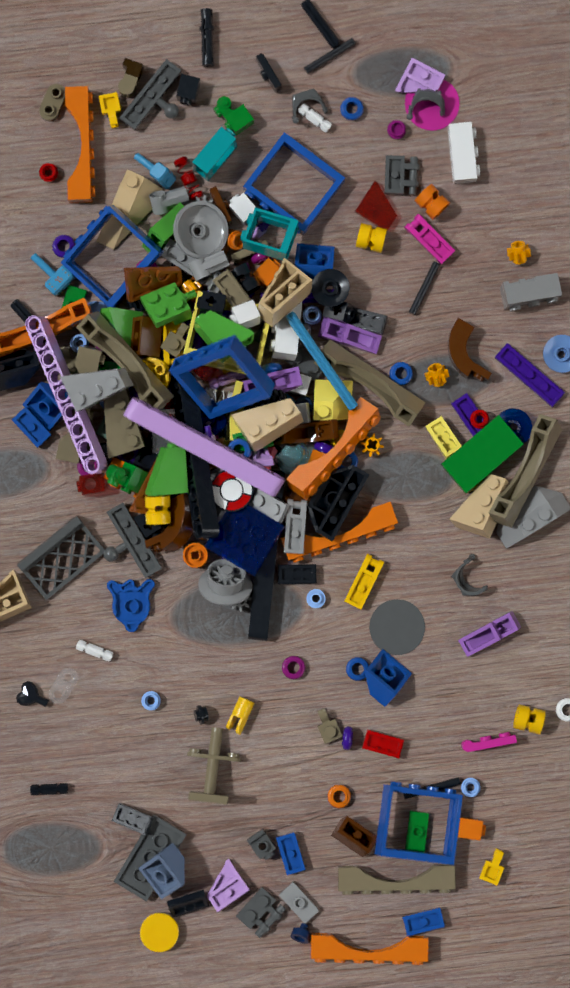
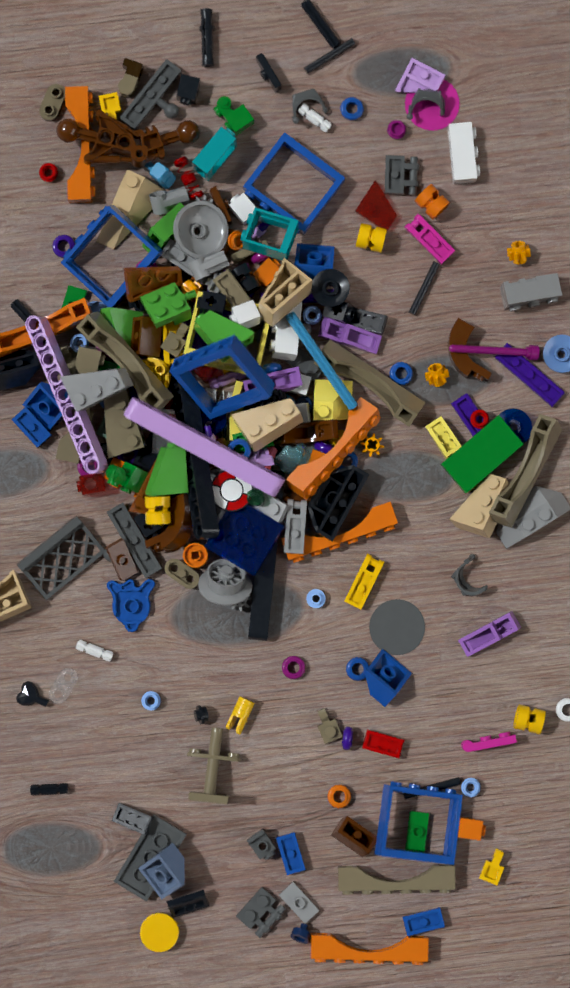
dark azure piece [31,253,75,297] -> none
lavender wing [207,859,250,912] -> none
black plate [278,564,317,584] -> none
none -> reddish brown piece [56,109,200,168]
none -> reddish brown plate [105,538,138,581]
none -> dark tan plate [165,559,200,589]
none -> clear green plate [247,488,265,506]
none -> magenta piece [449,345,540,360]

